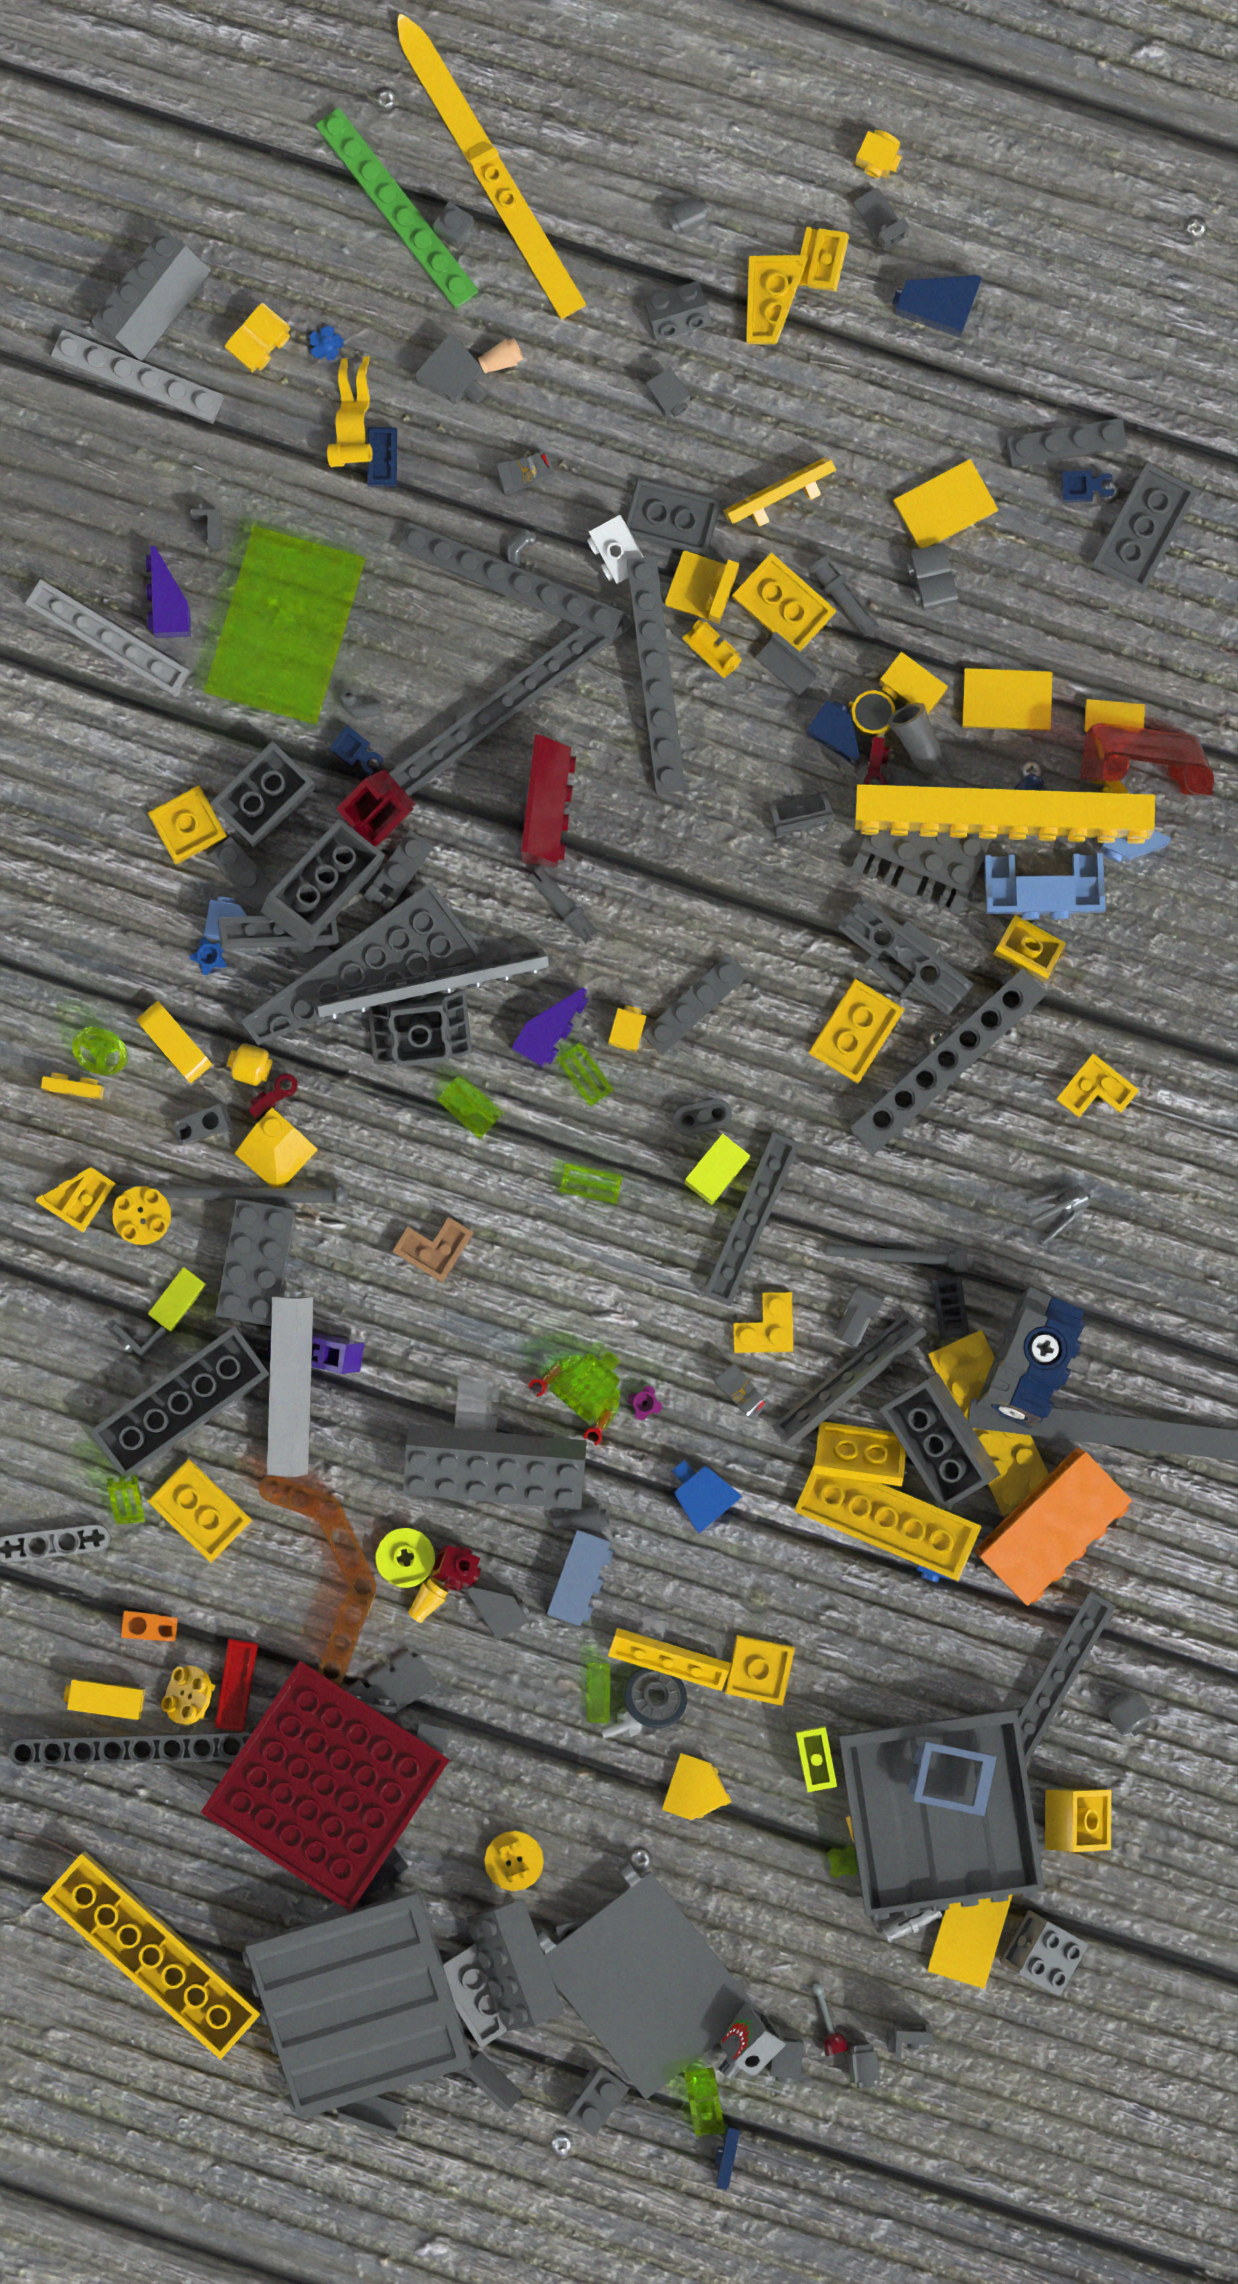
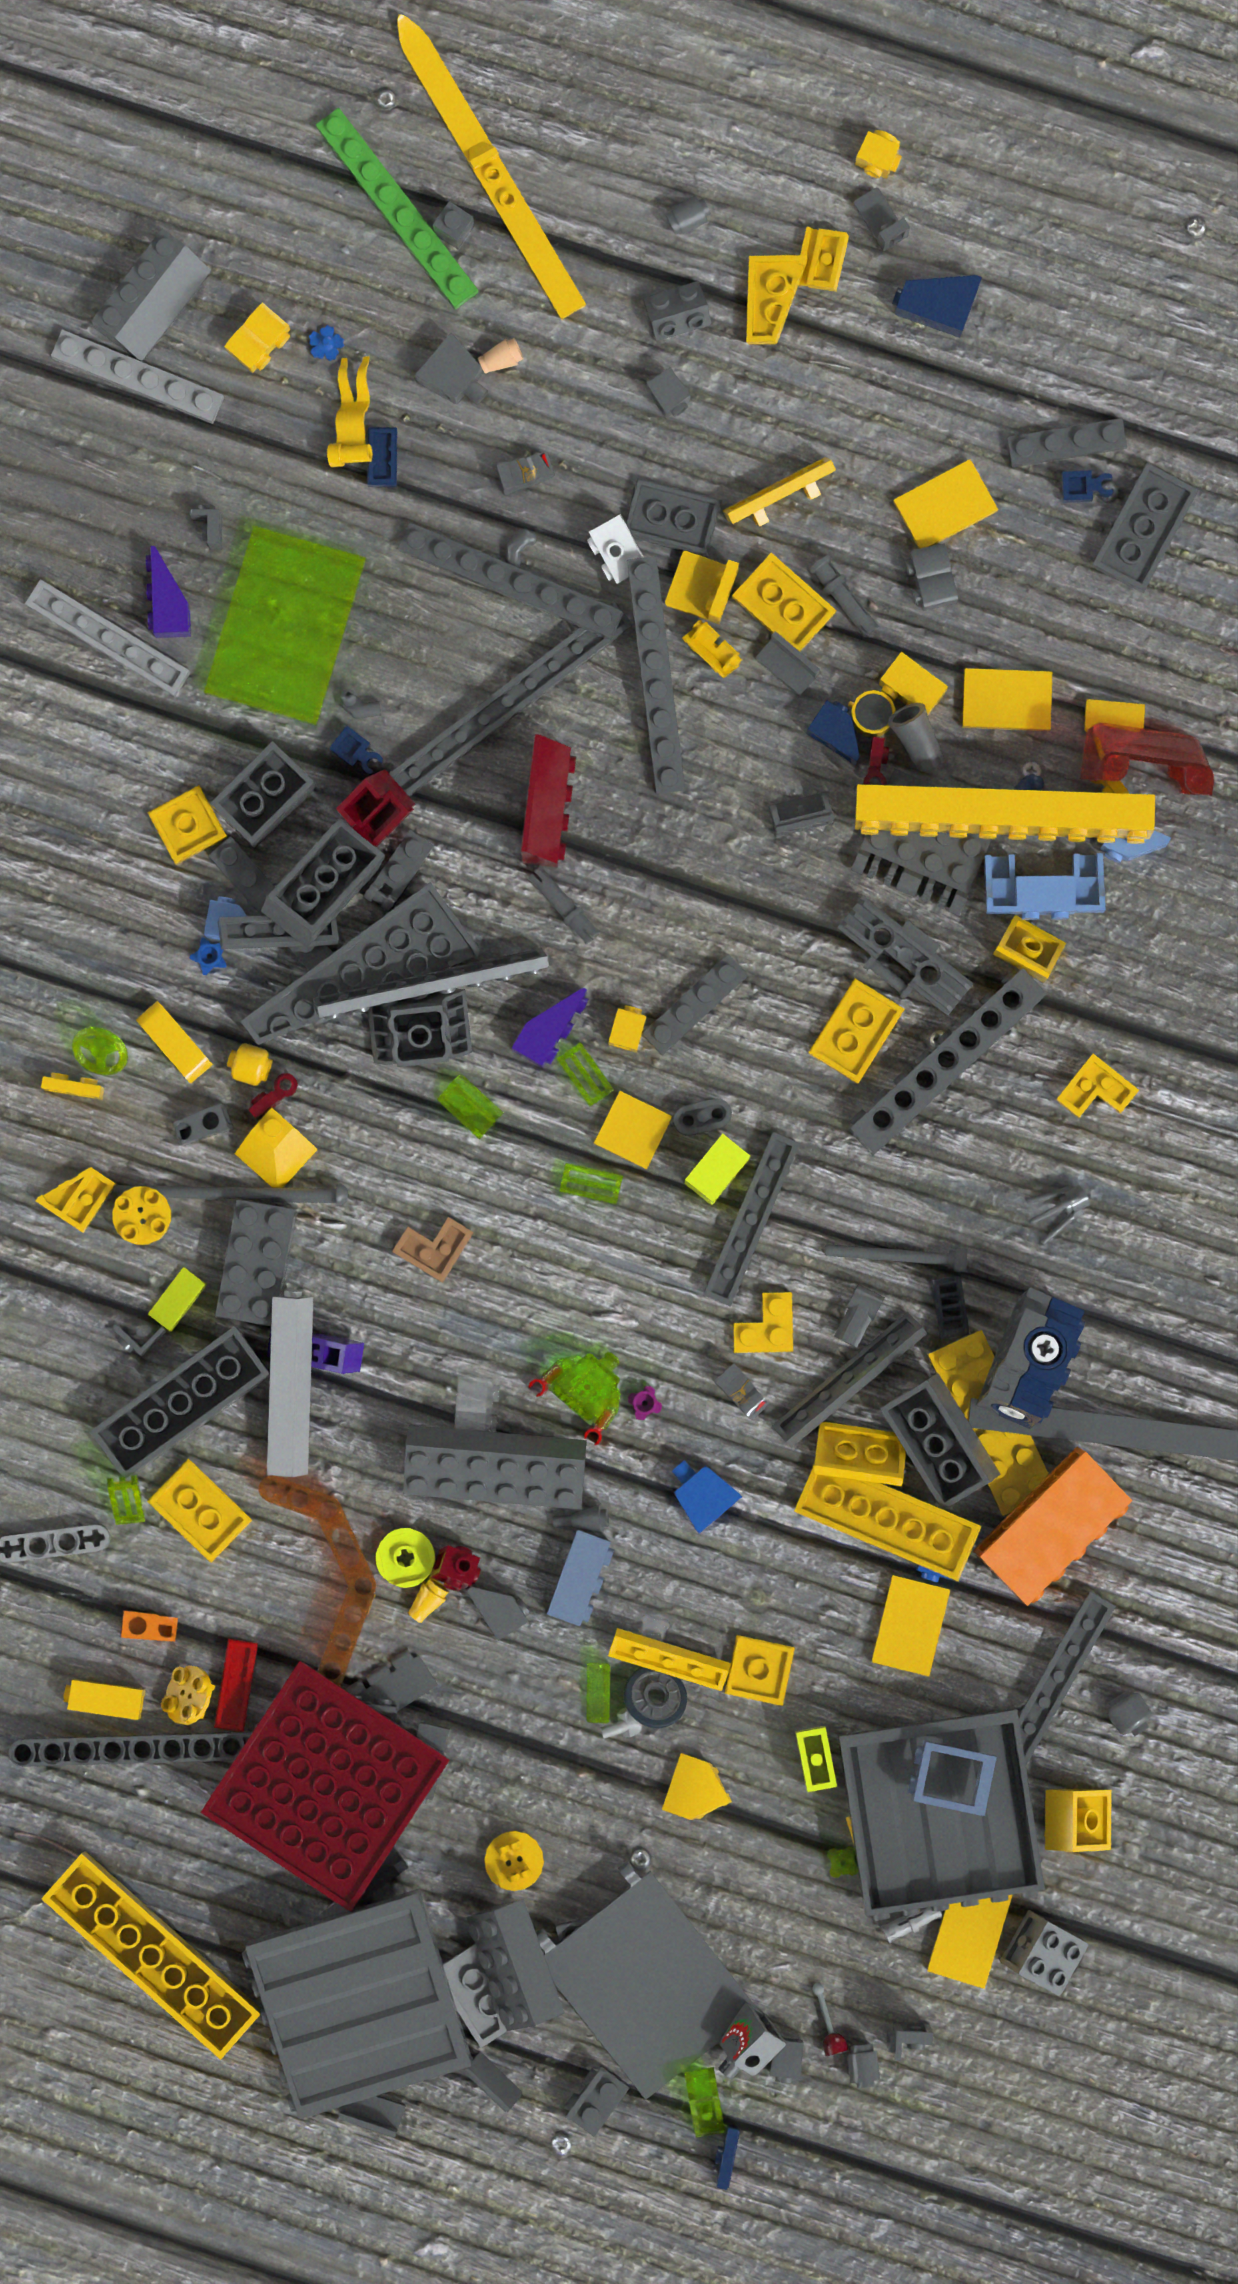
none -> yellow tile [594,1091,673,1170]
none -> yellow tile [871,1575,950,1676]

